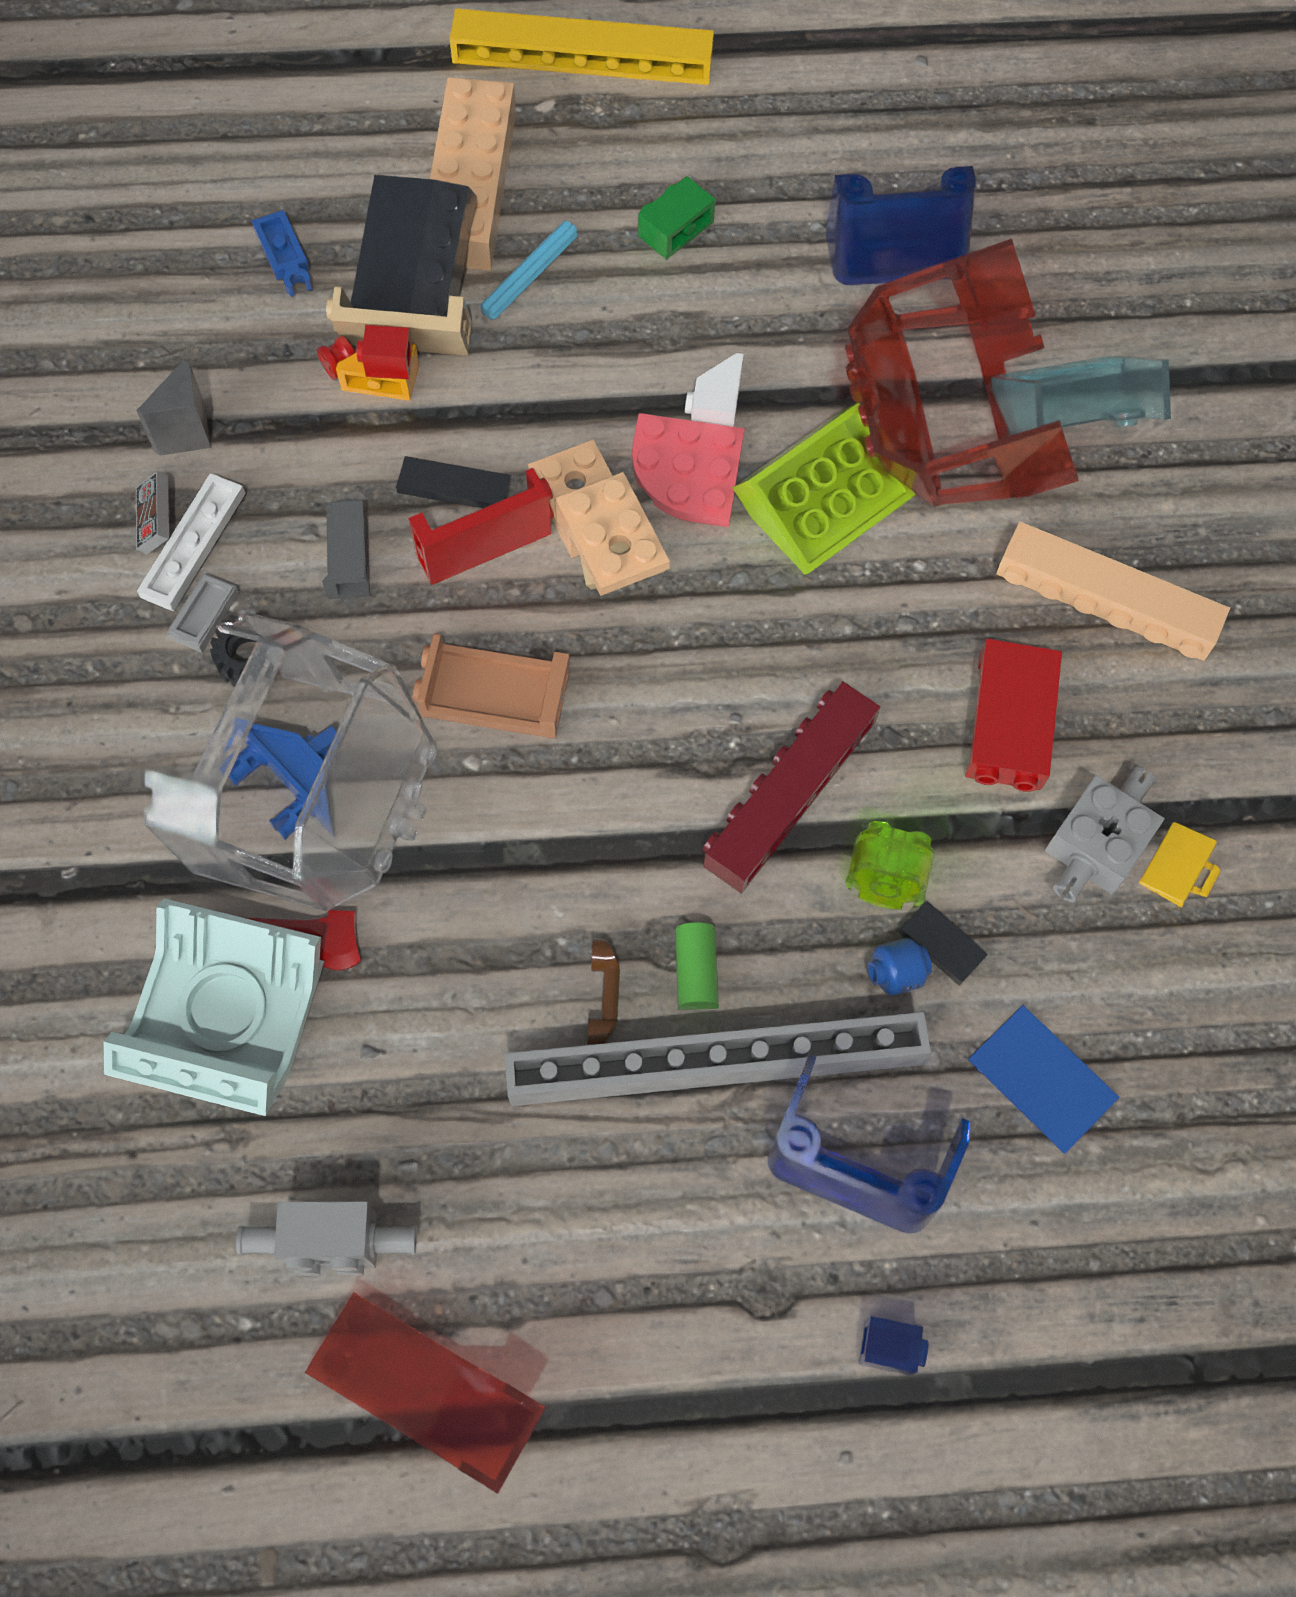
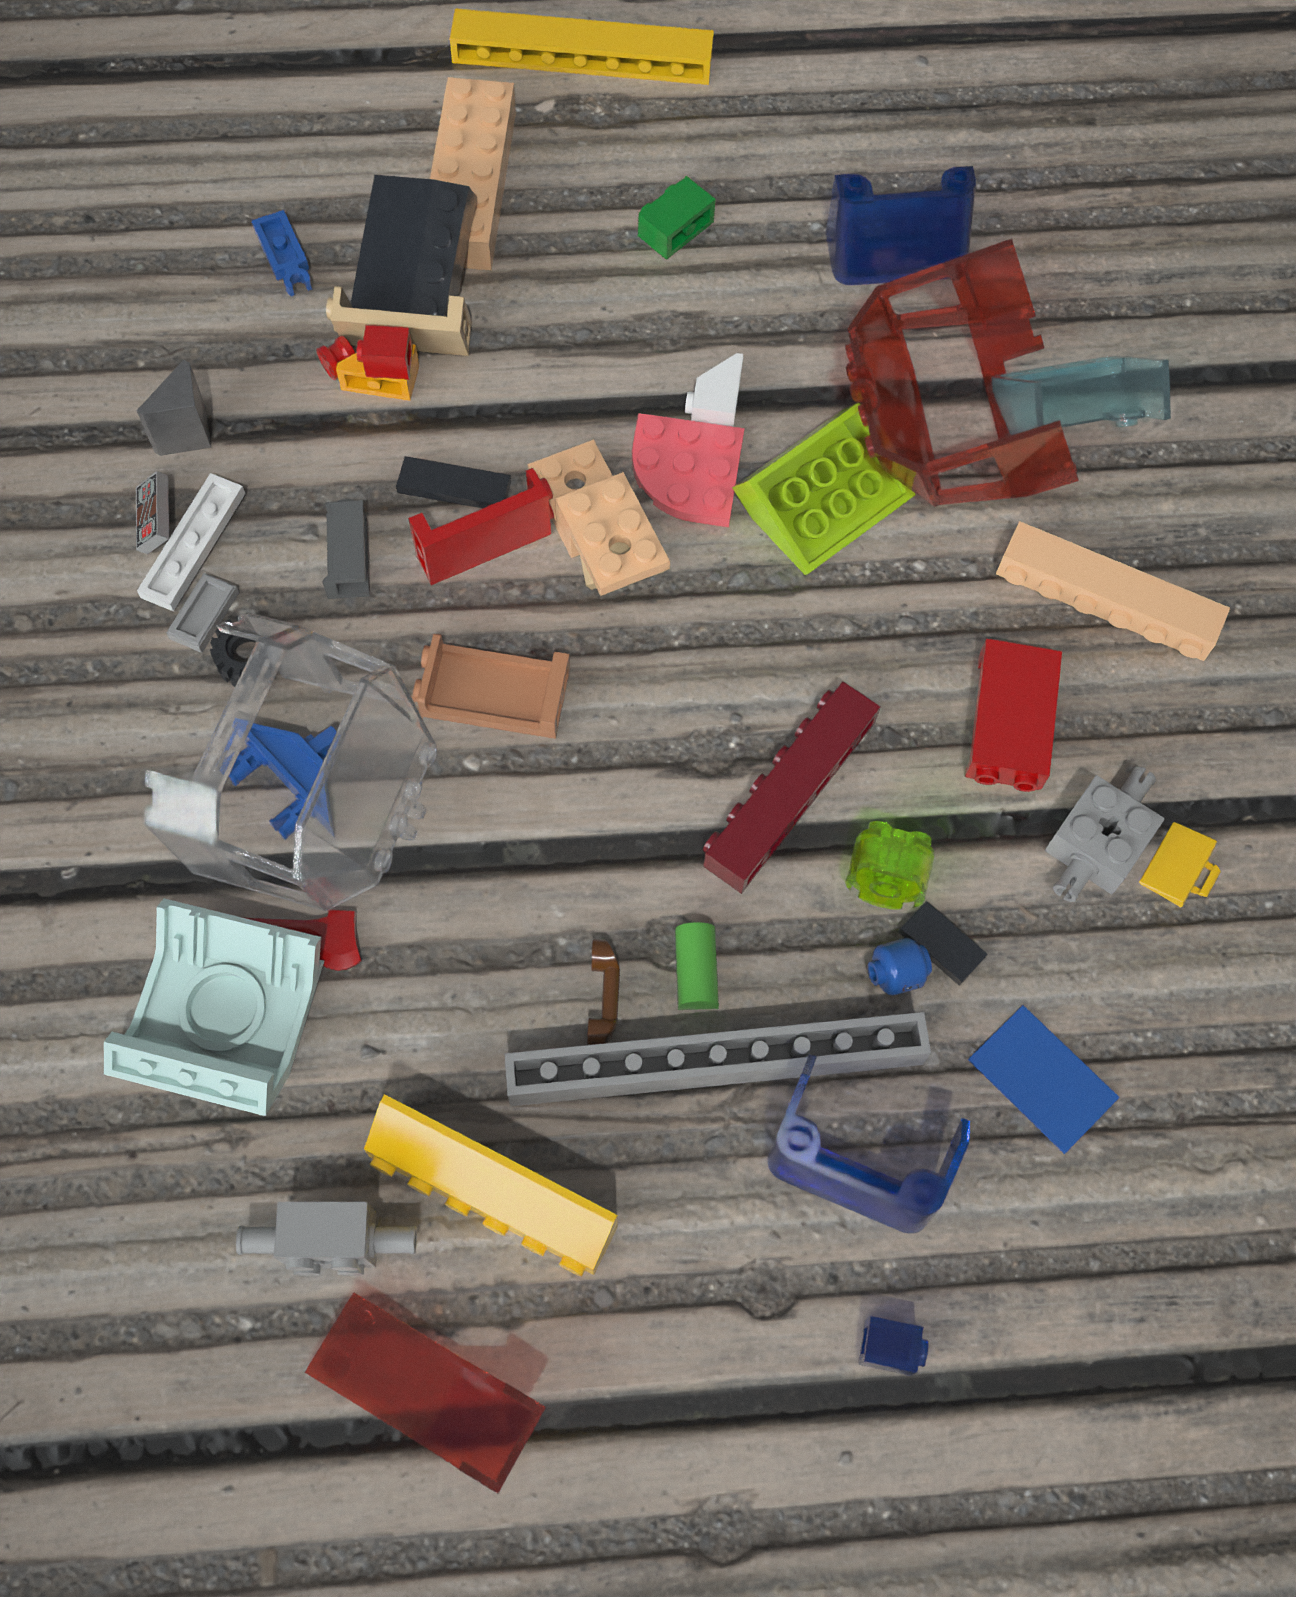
medium azure axle [480,221,577,320] -> none
none -> yellow slope [364,1094,618,1277]

